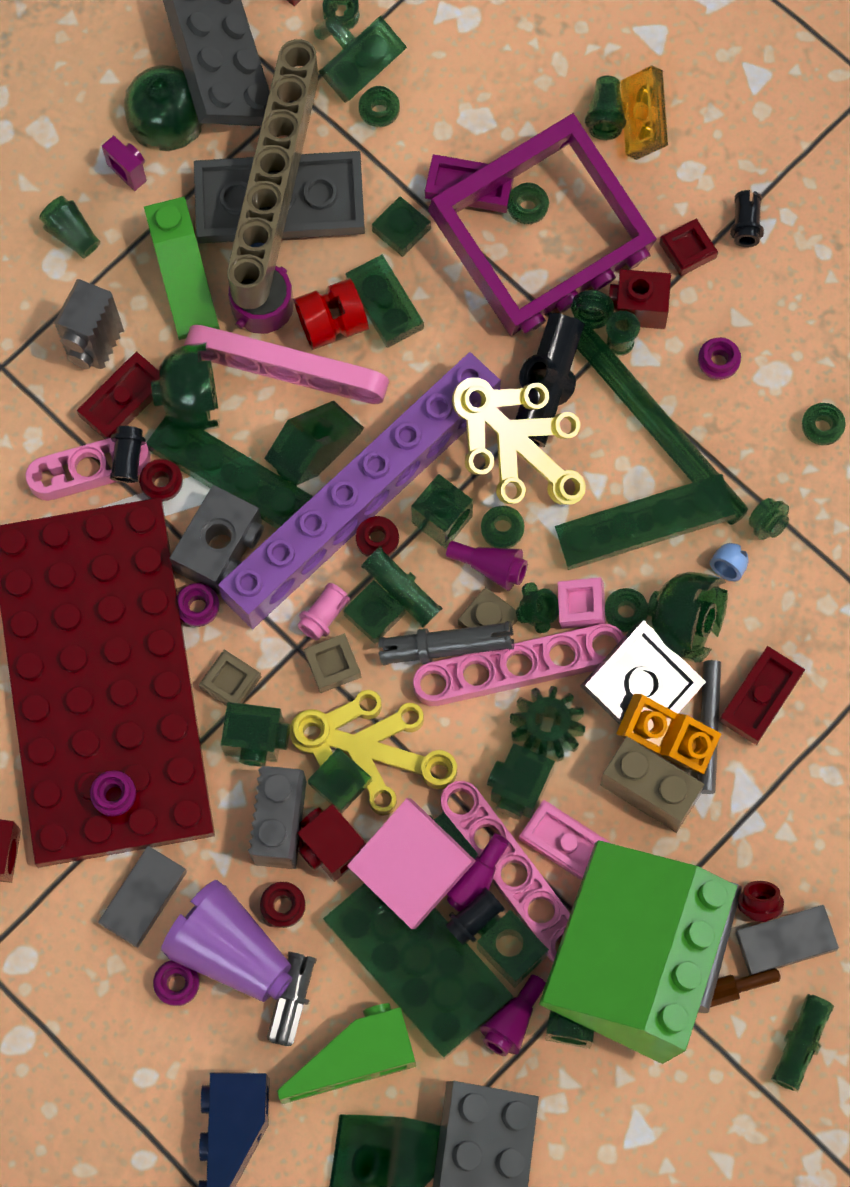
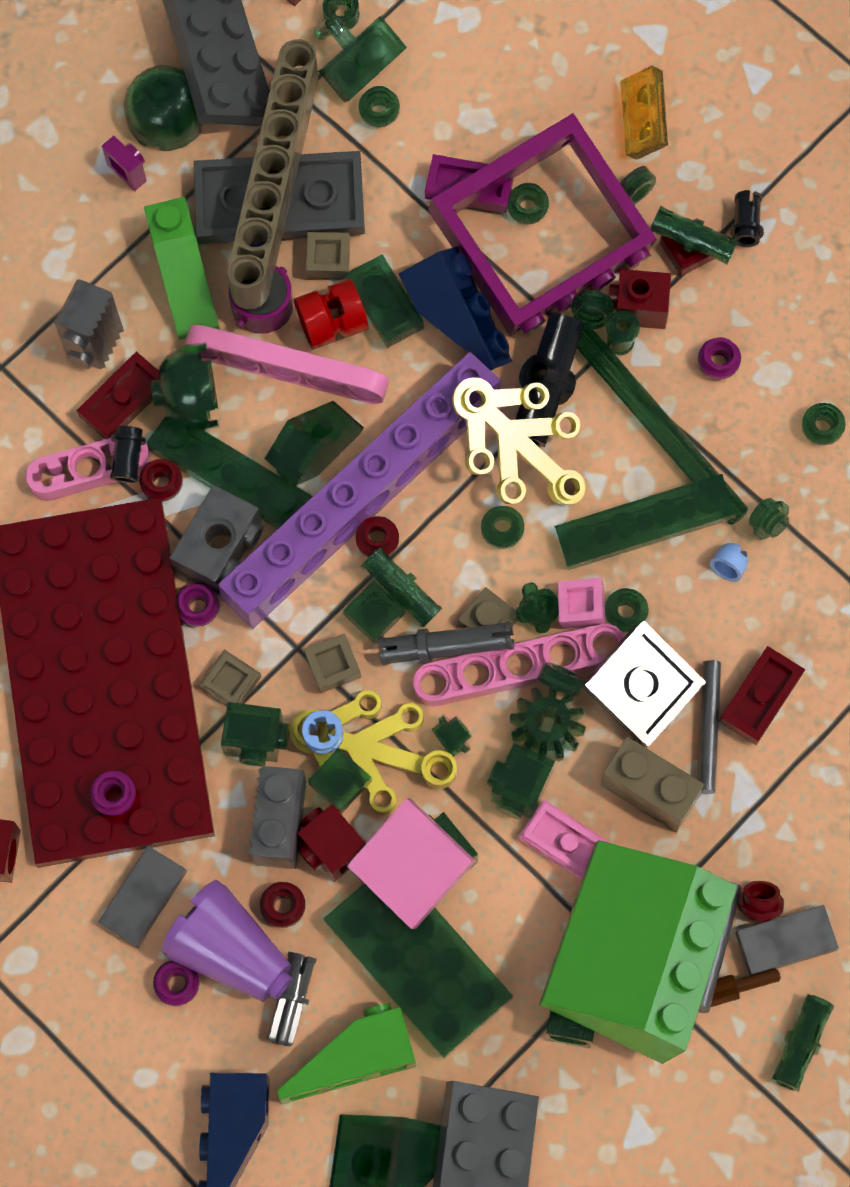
clear green cone [39,196,101,259] -> none
bright pink pin [297,583,350,641] -> none
clear green plate [372,196,431,257] -> none
clear green brick [411,474,473,549] -> none
bright pink beam [441,781,570,962] -> none
black pin [445,887,505,945] -> none
magenta cone [446,541,528,591] -> none
magenta cone [447,833,509,912] -> none
clear green brick [477,910,549,988] -> none
magenta cone [480,974,546,1056] -> none
clear green cone [585,75,626,140] -> none
light orange slope [616,693,721,774] -> none
clear green cylinder [647,572,728,663] -> none
none -> light blue bush [302,710,343,754]
none -> dark tan plate [306,232,350,278]
none -> dark blue slope [399,247,513,371]
none -> clear green plate [432,714,472,757]
none -> clear green tile [537,662,585,696]
none -> clear green tile [620,166,656,205]
none -> clear green pin [650,206,738,265]

